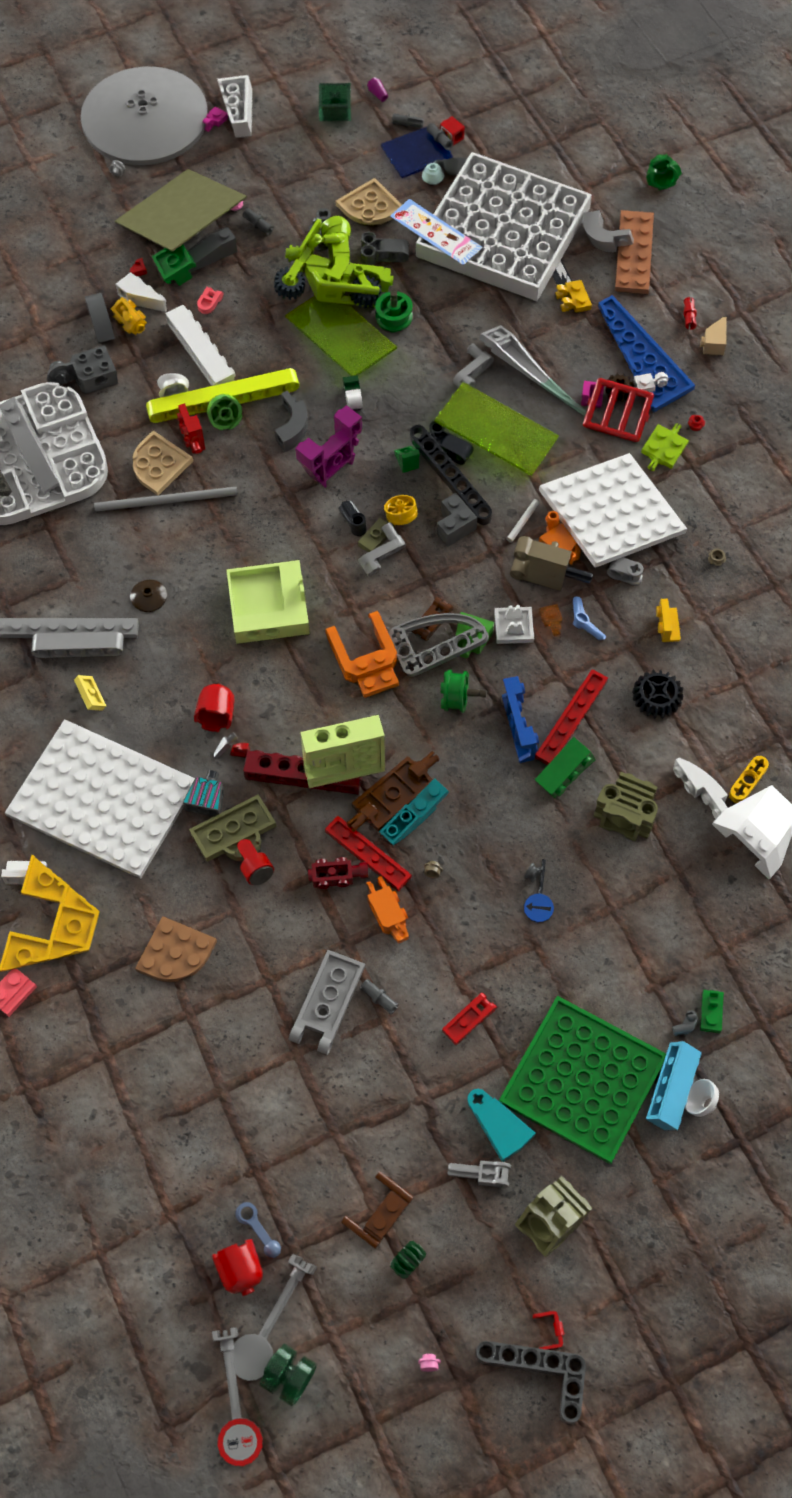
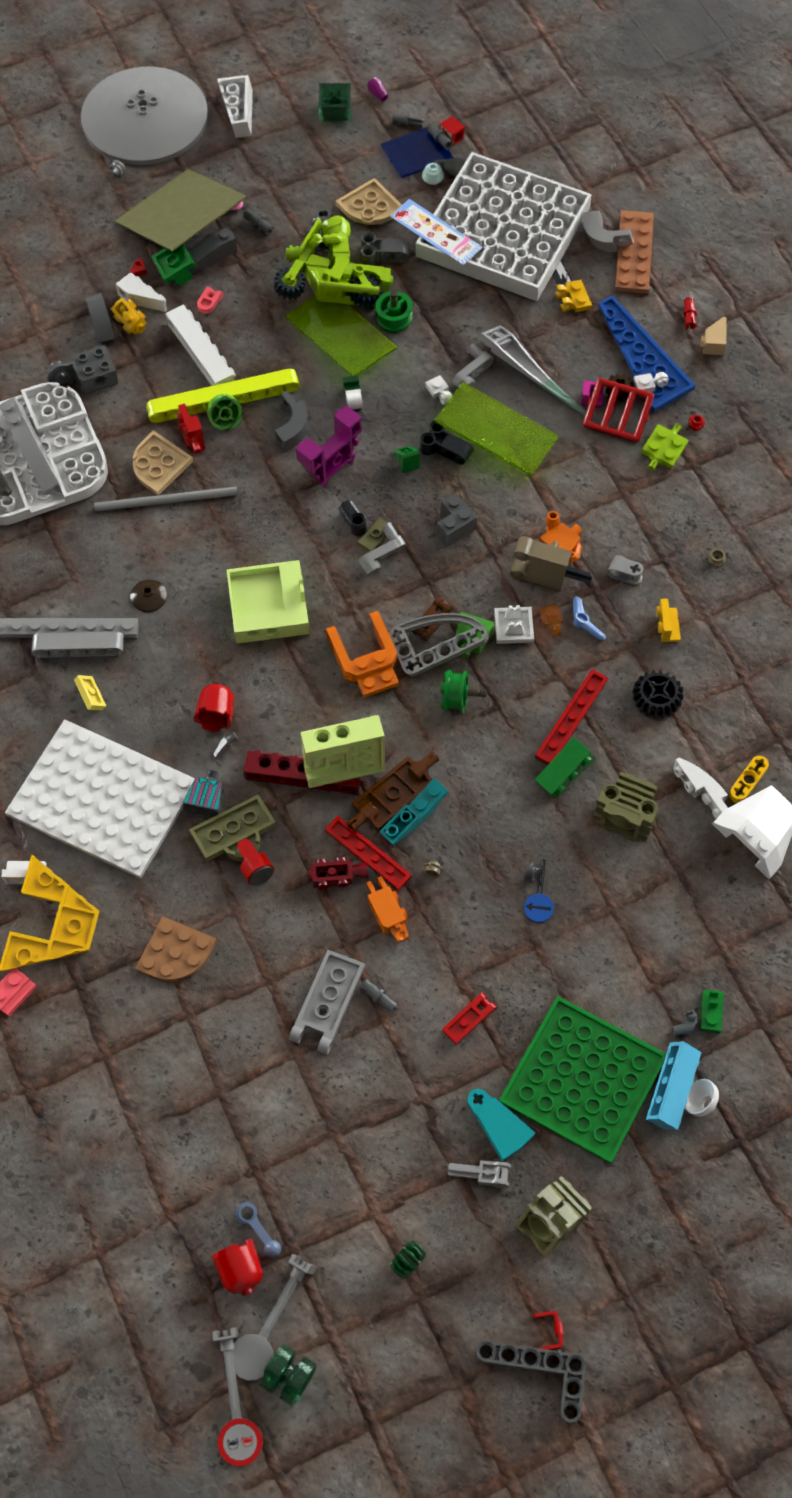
white piece [157,373,189,398] -> none
dark pink plate [202,107,228,132] -> none
red tile [230,743,250,758] -> none
reddish brown plate [341,1171,414,1249] -> none
yellow wheel [384,495,418,525] -> none
black beam [410,424,492,525] -> none
bright pink plate [419,1354,440,1372] -> none
blue piece [502,676,539,763] -> none
white bar [506,499,540,543] -> none
white plate [539,453,687,568] -> none
green helmet [646,154,682,190] -> none
none -> white plate [425,375,453,405]

